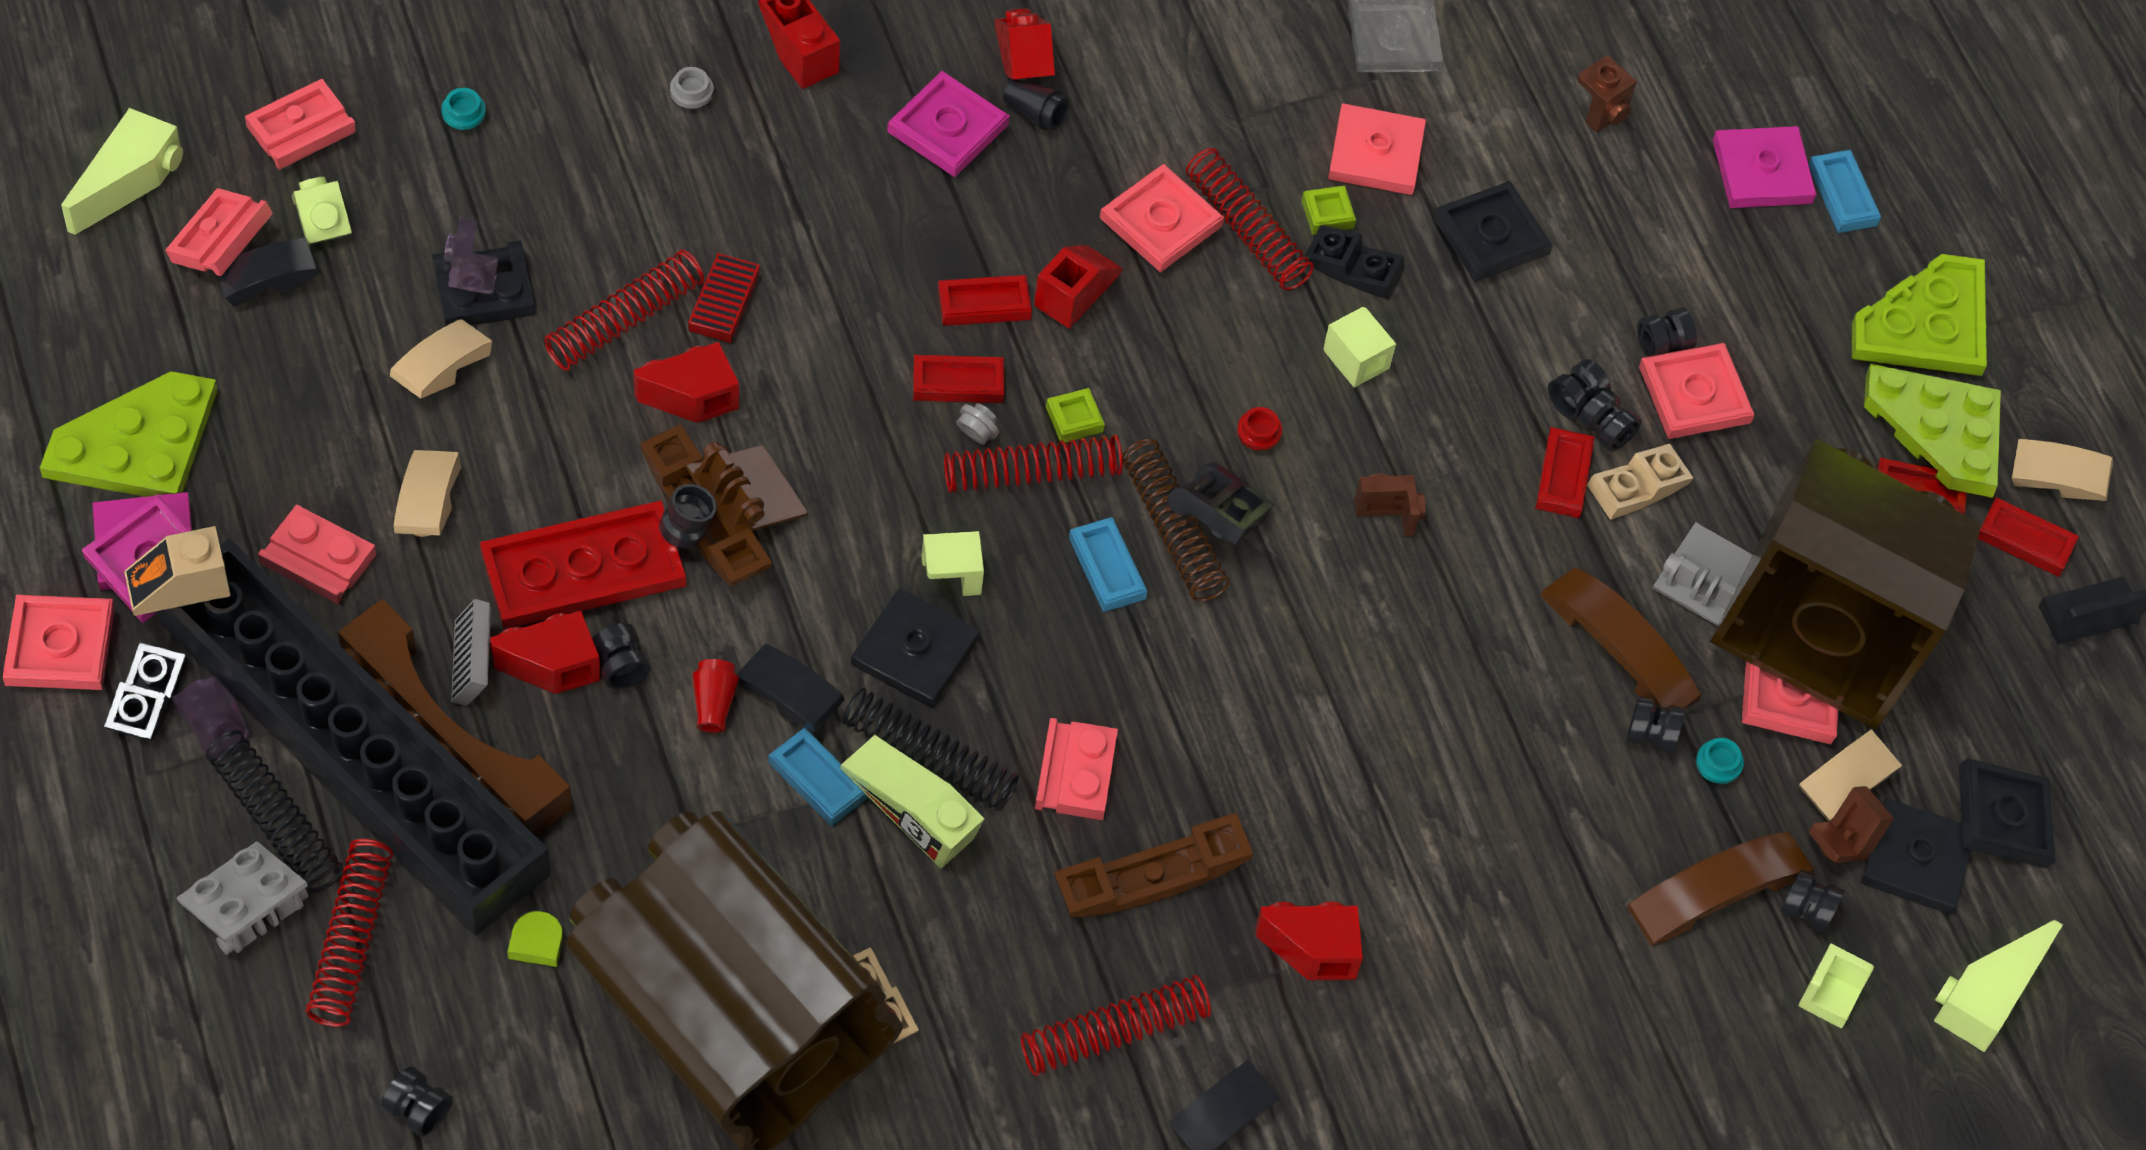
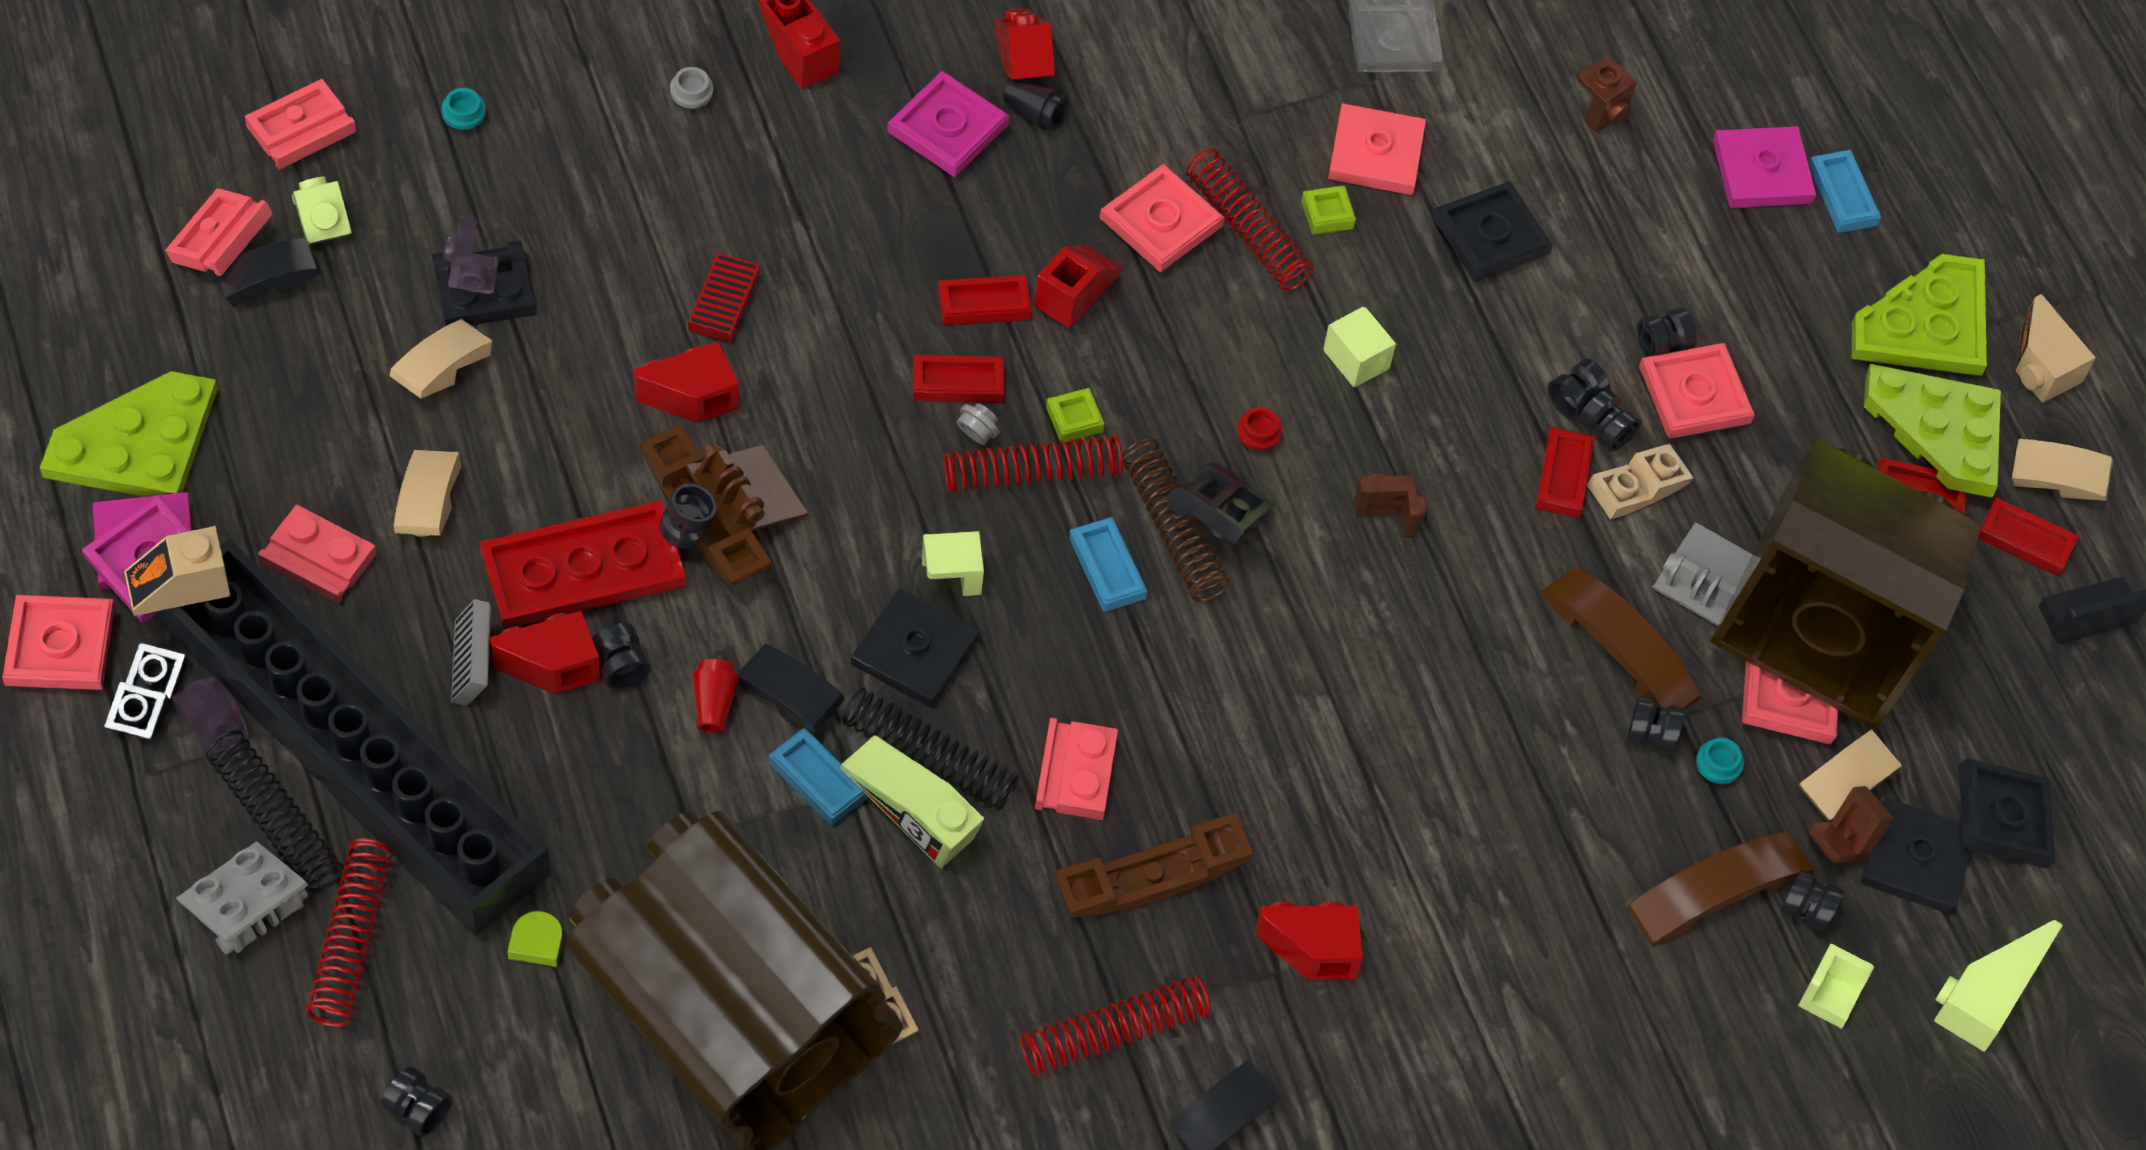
yellowish green slope [61,108,183,235] -> none
reddish brown arch [338,599,572,837] -> none
red piece [544,249,704,371] -> none
black slope [1304,225,1405,299] -> none
none -> tan slope [2016,294,2096,403]

